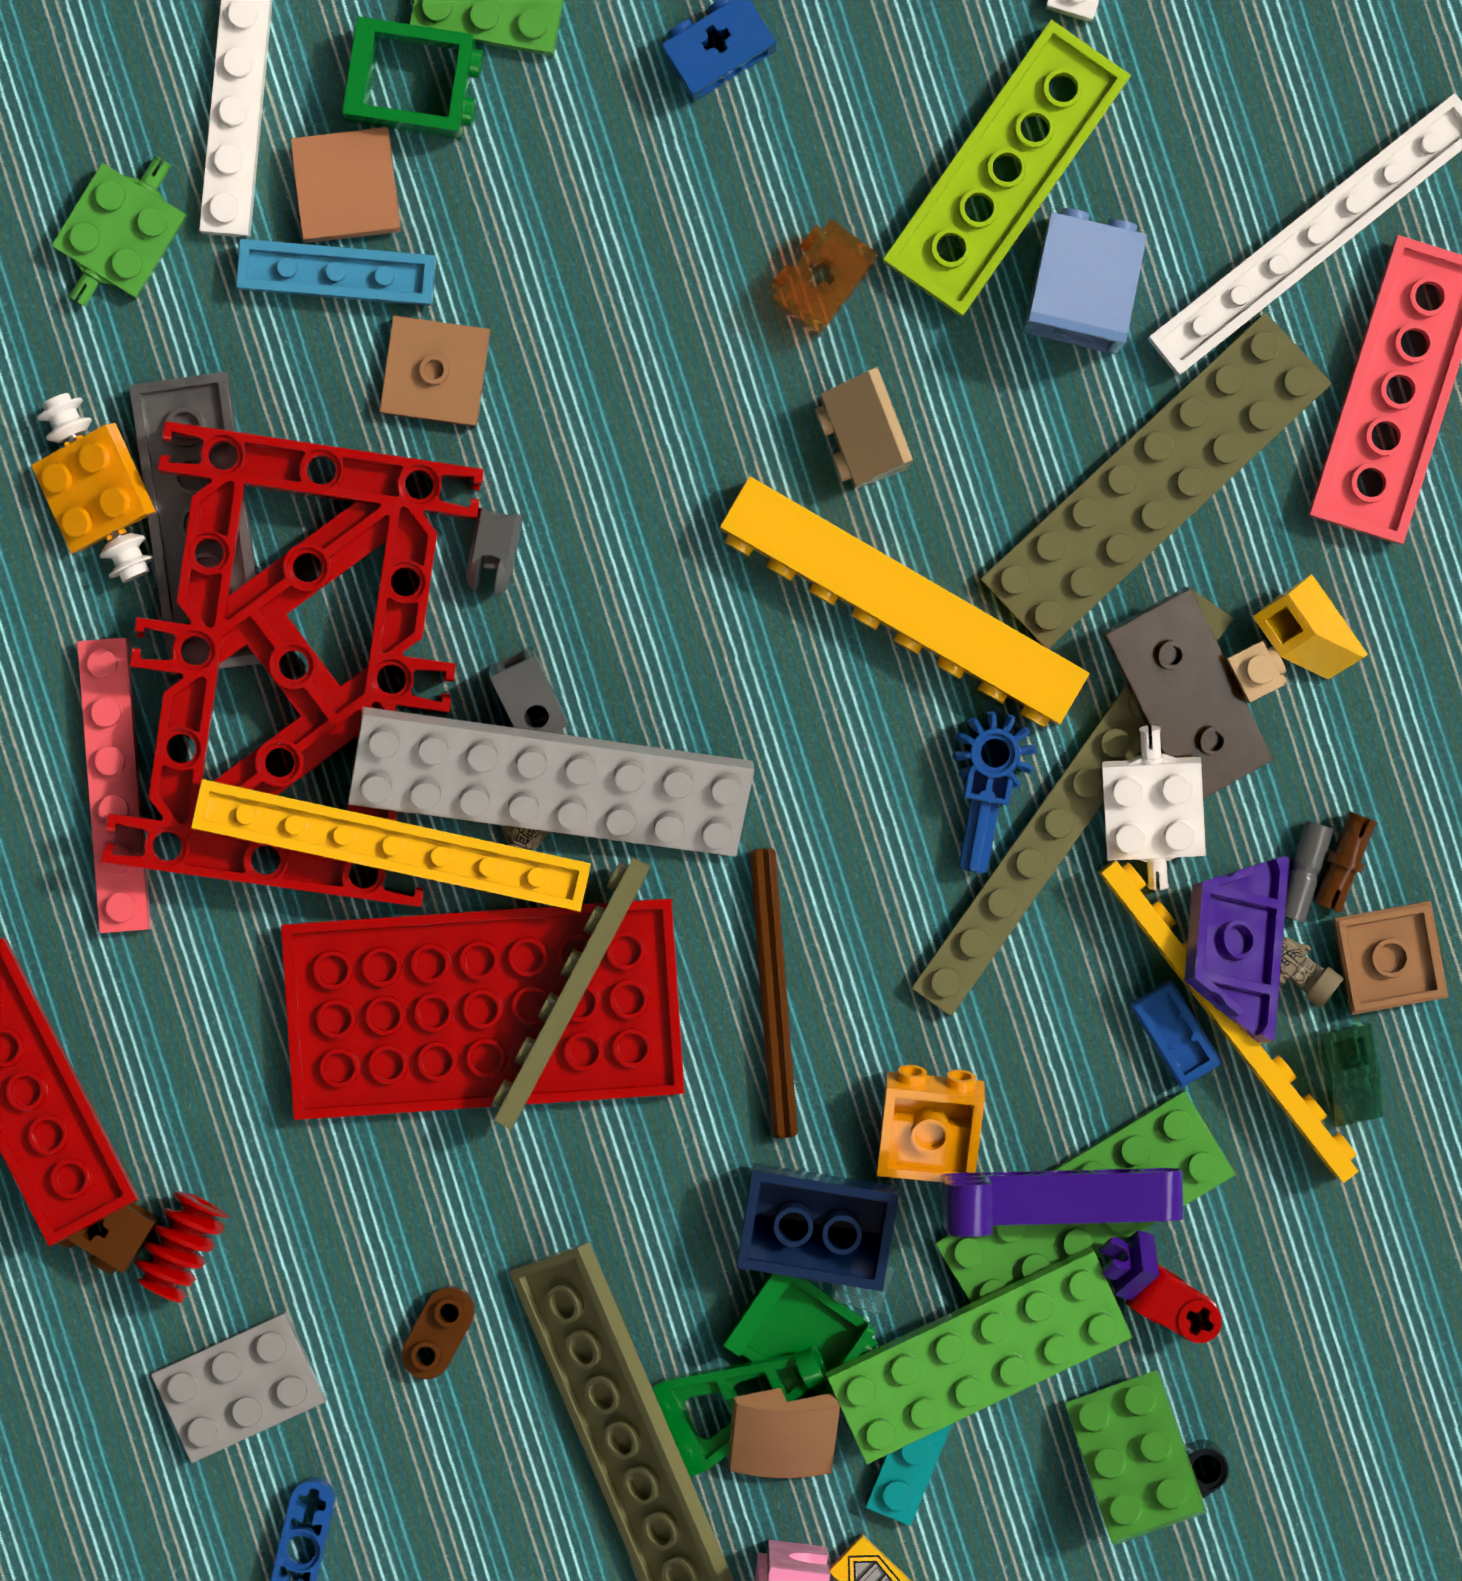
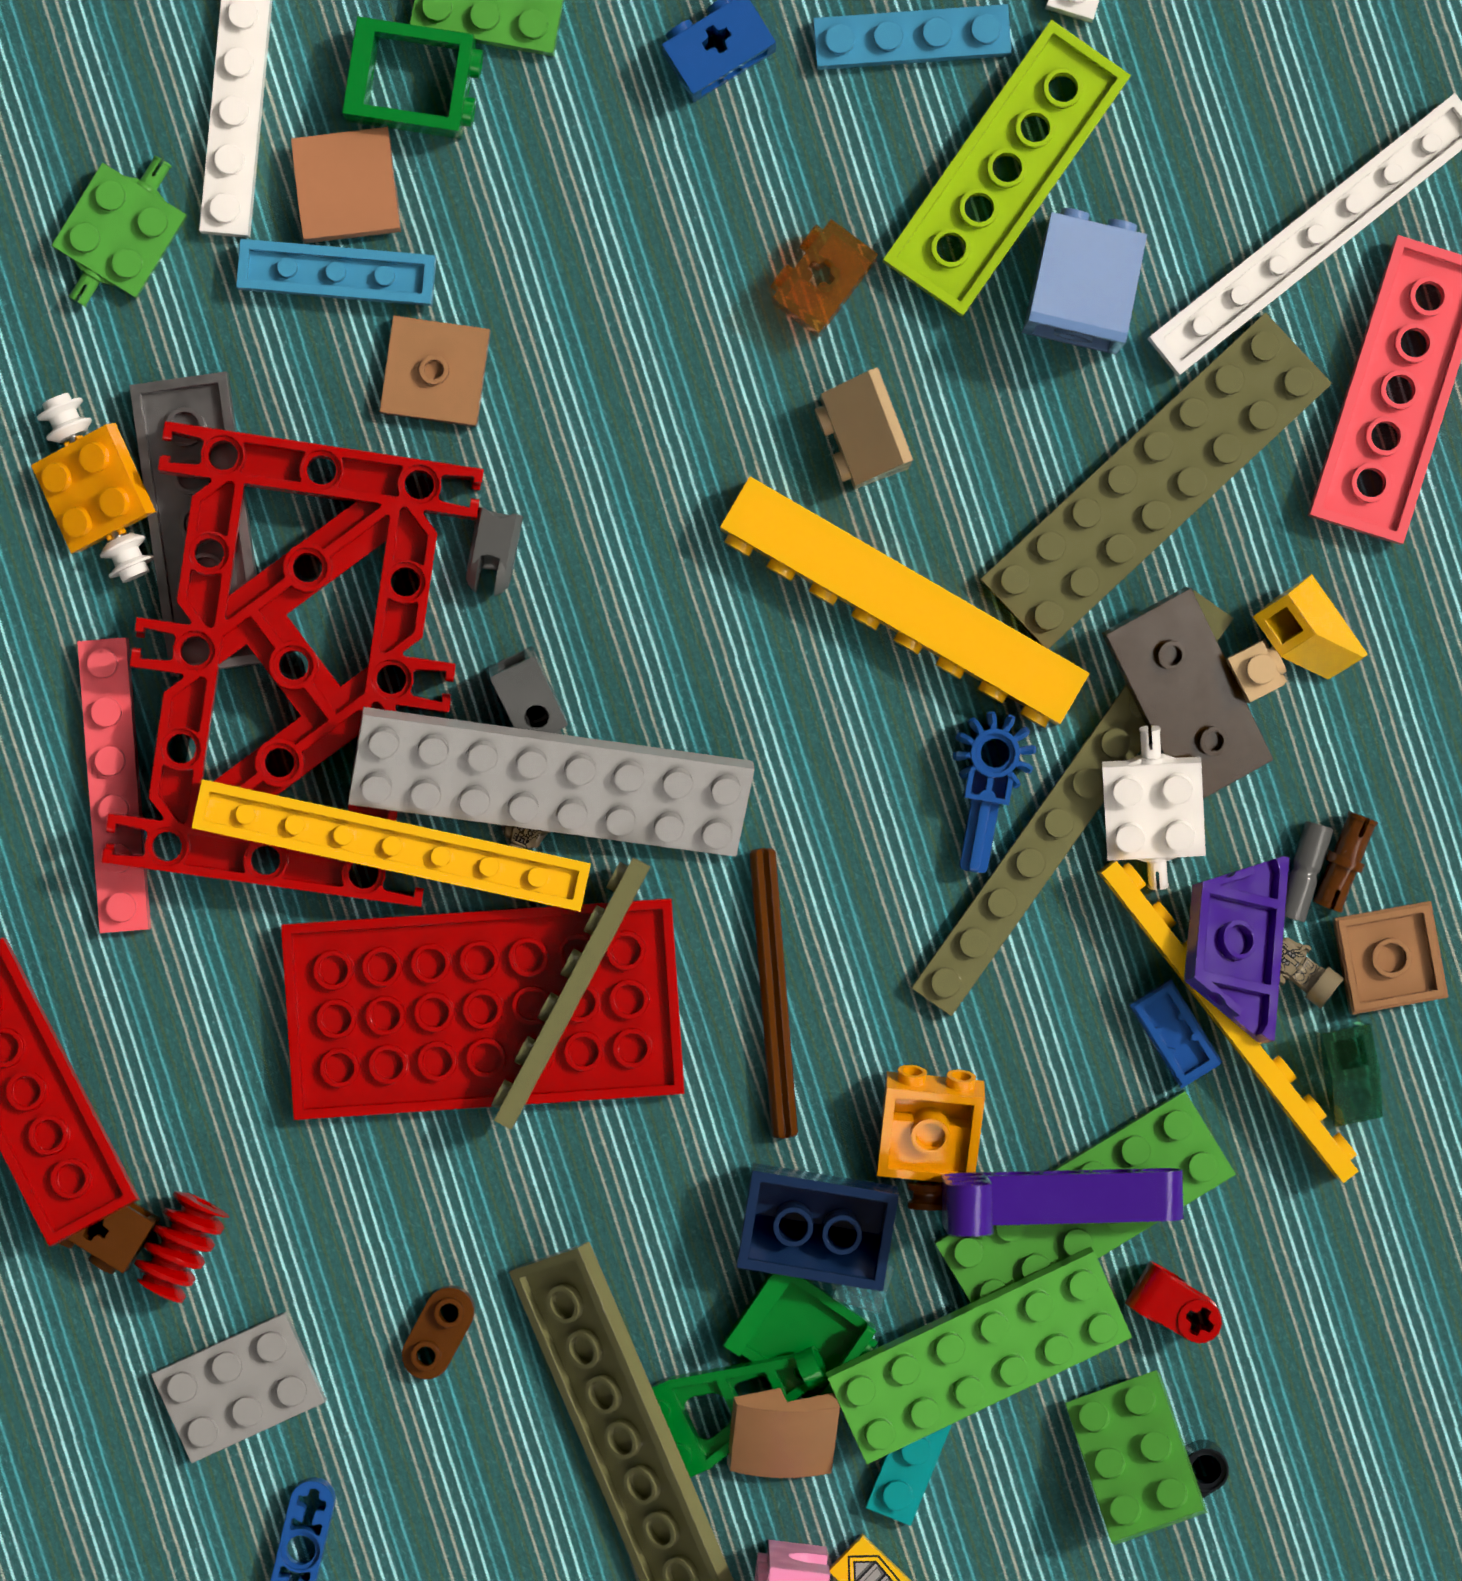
dark purple tile [1099,1230,1159,1300] -> none
none -> dark azure plate [813,4,1012,70]
none -> reddish brown bush [908,1182,942,1211]

